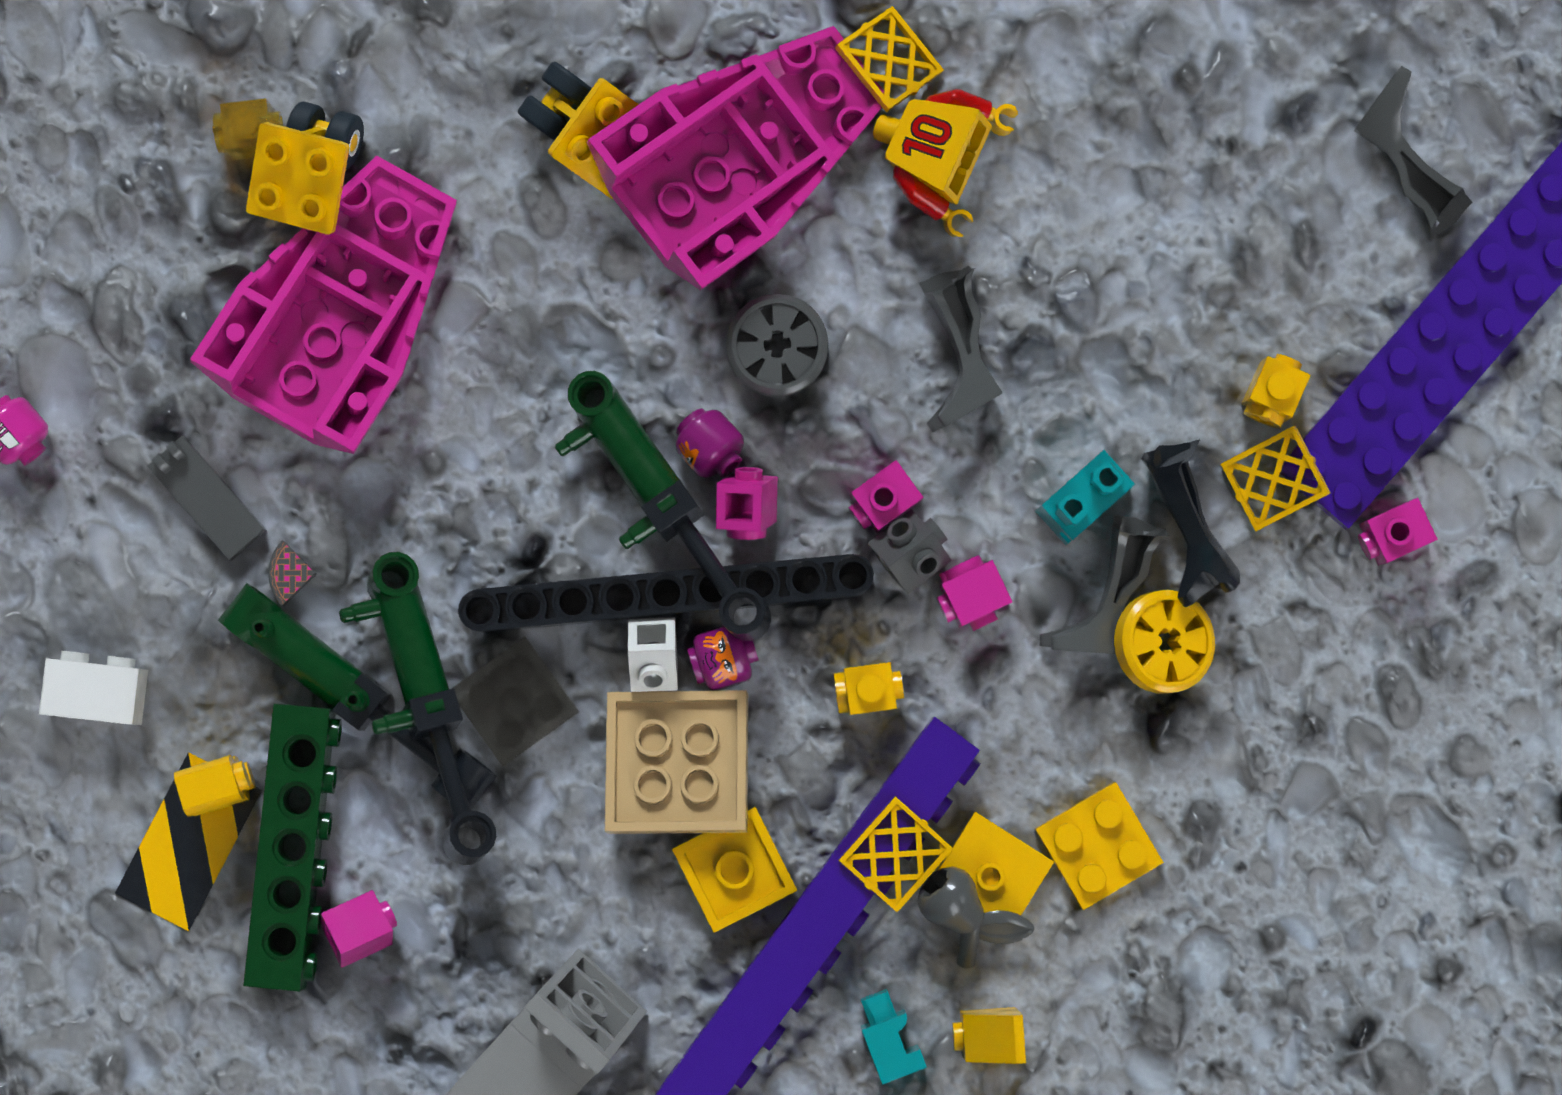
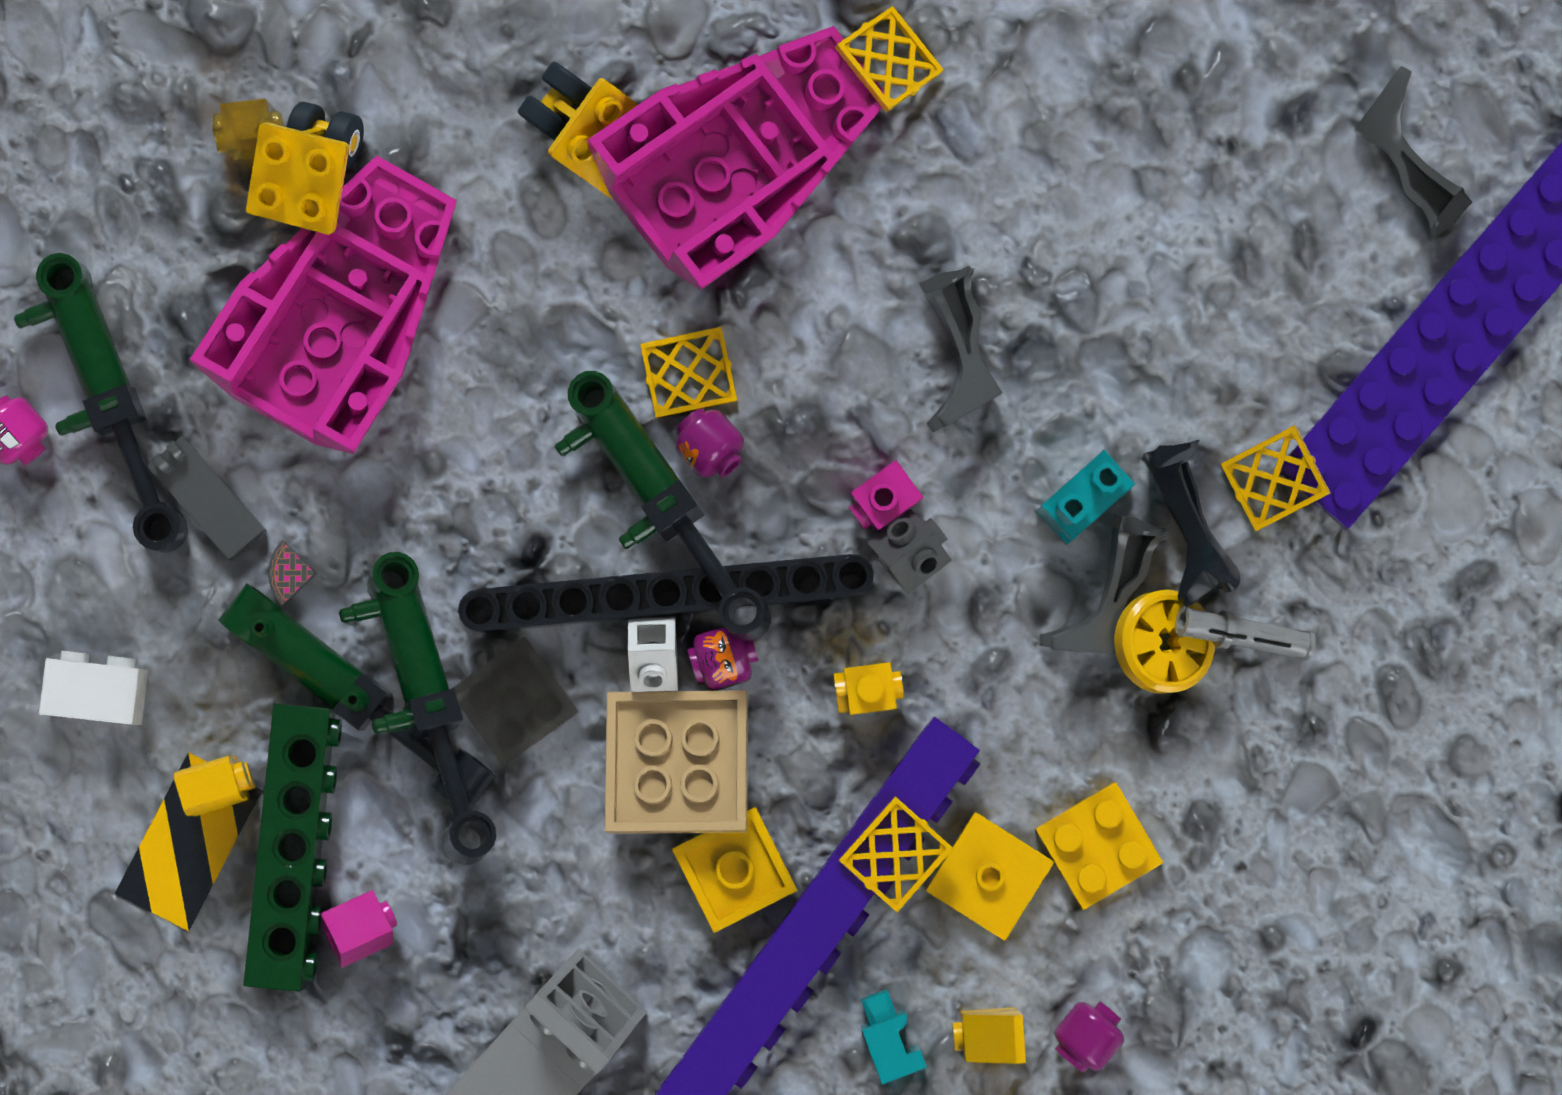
dark pink brick [716,467,778,540] -> none
dark grey wheel [726,294,828,397] -> none
torso [873,89,1018,237] -> none
dark grey piece [917,866,1034,969] -> none
dark pink brick [936,555,1013,631] -> none
yellow brick [1241,354,1311,429] -> none
dark pink brick [1358,497,1438,566] -> none
none -> dark green piece [14,253,188,553]
none -> yellow window [640,327,737,419]
none -> magenta head [1054,1001,1124,1073]
none -> light grey pin [1175,606,1315,660]

